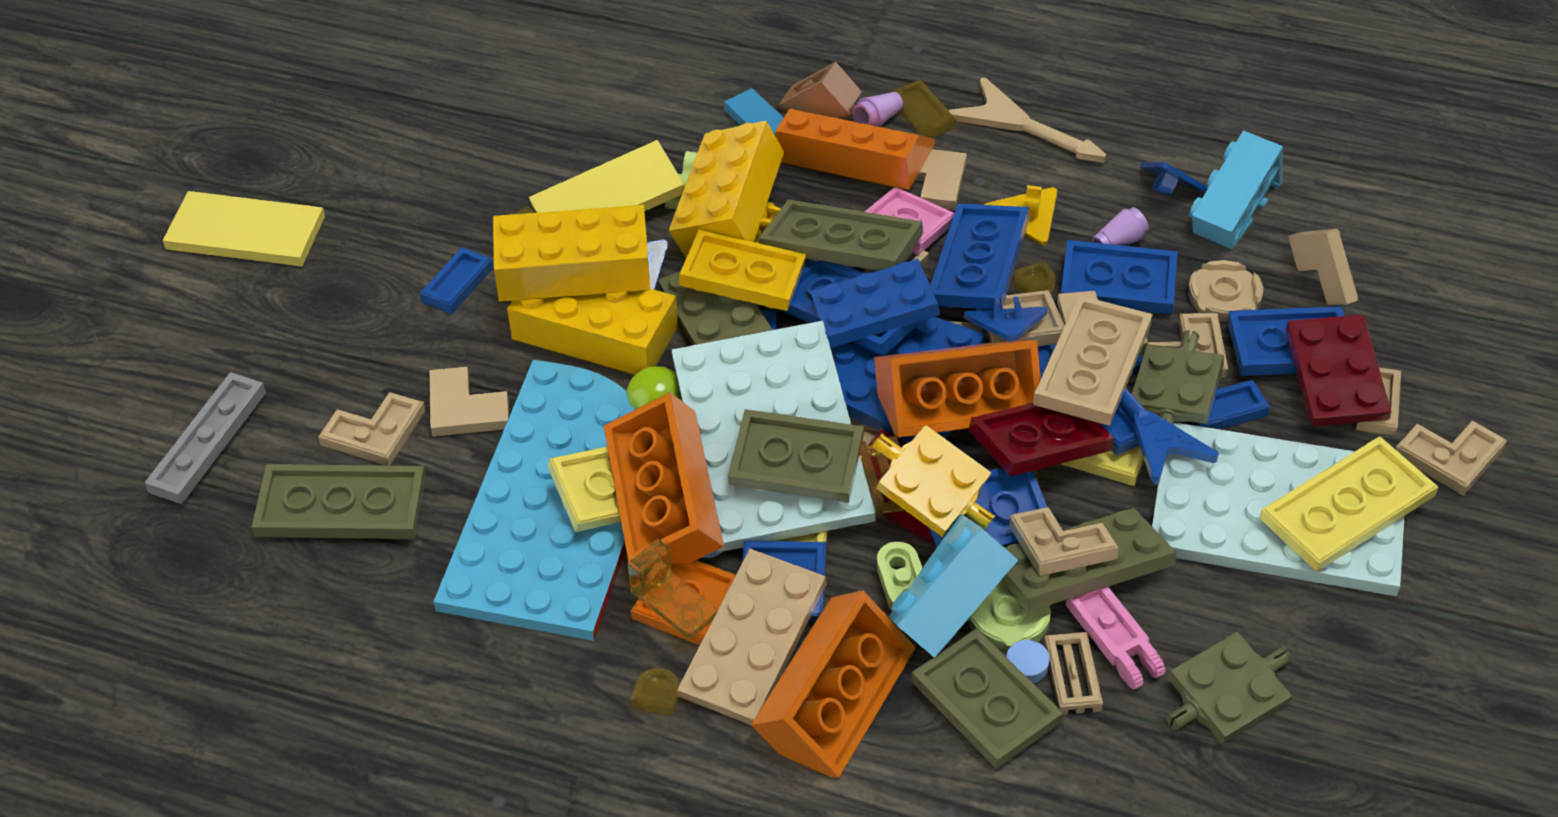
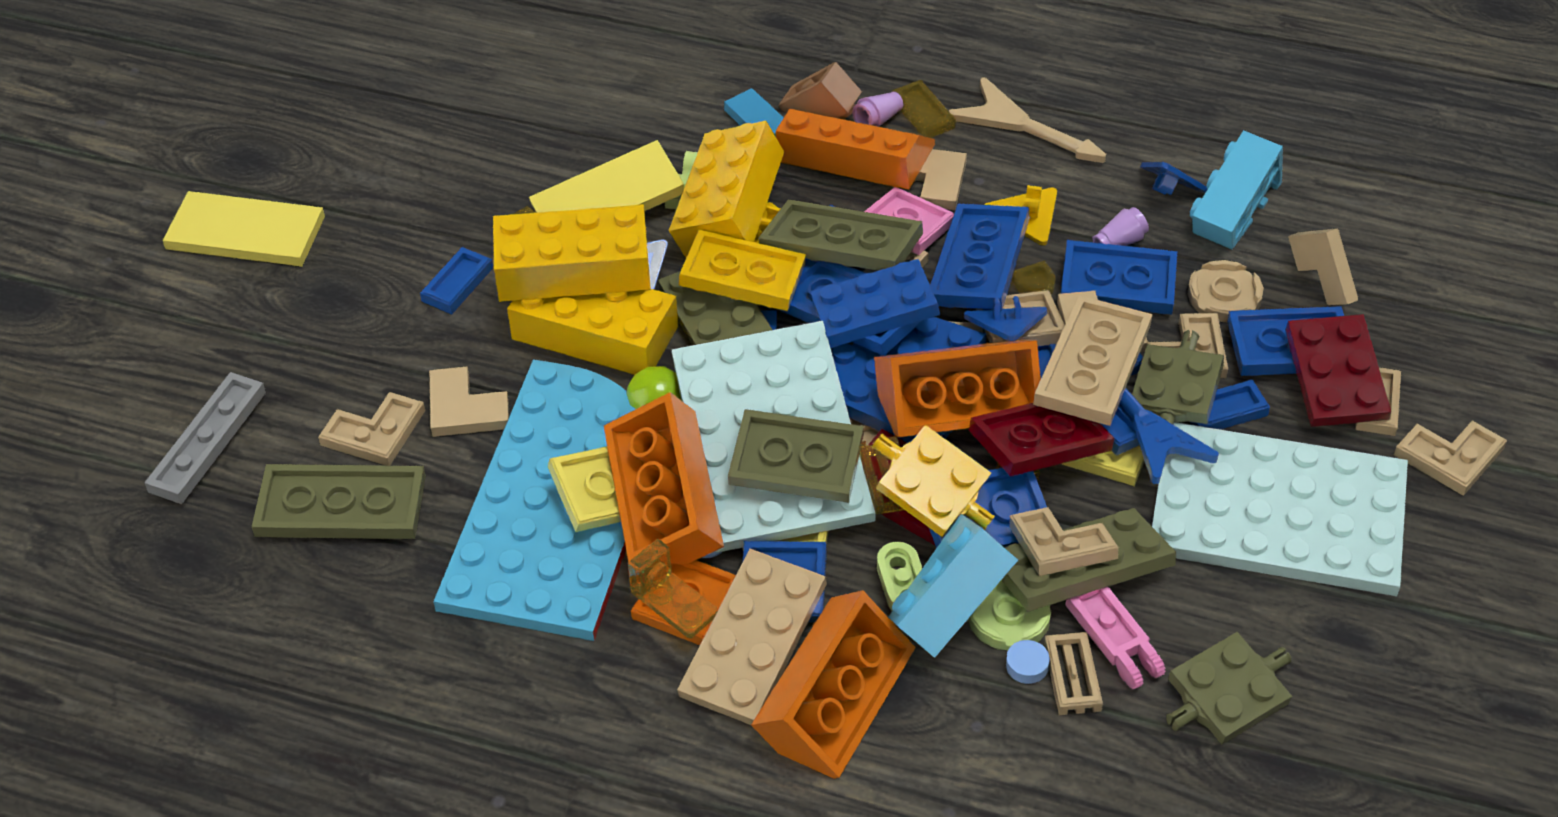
clear yellow tile [630,668,679,716] -> none
olive plate [911,628,1063,769] -> none
light yellow tile [1259,436,1438,572] -> none

